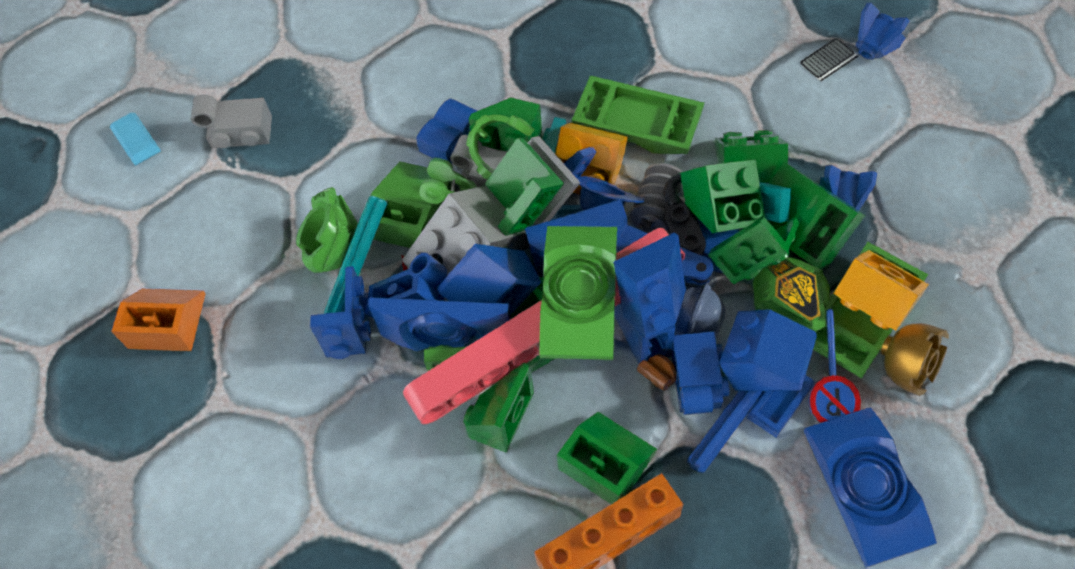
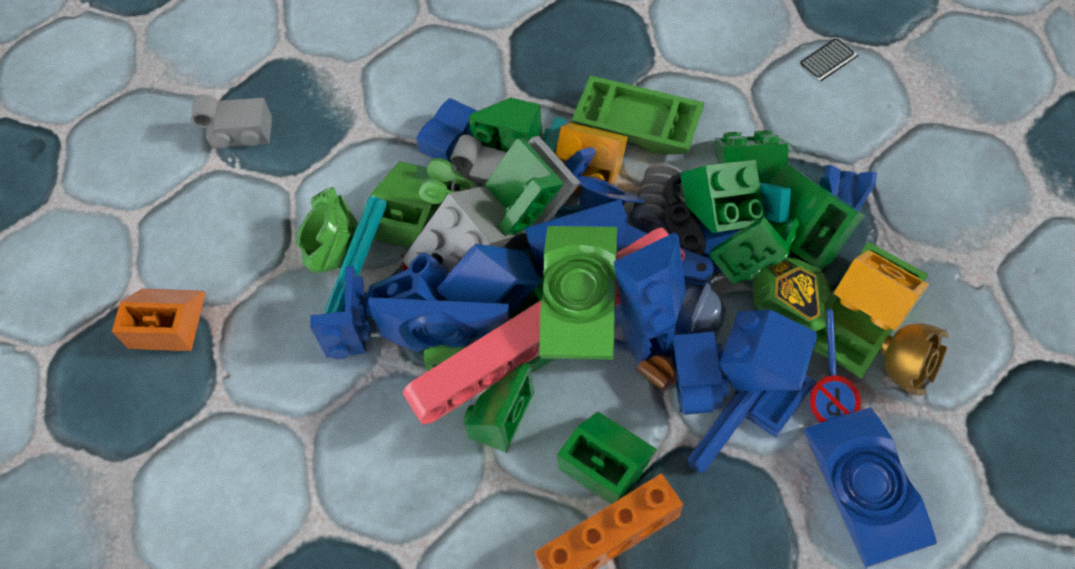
medium azure tile [110,113,161,166] -> none
bright green piece [466,114,535,180] -> none
blue brick [856,3,909,60] -> none

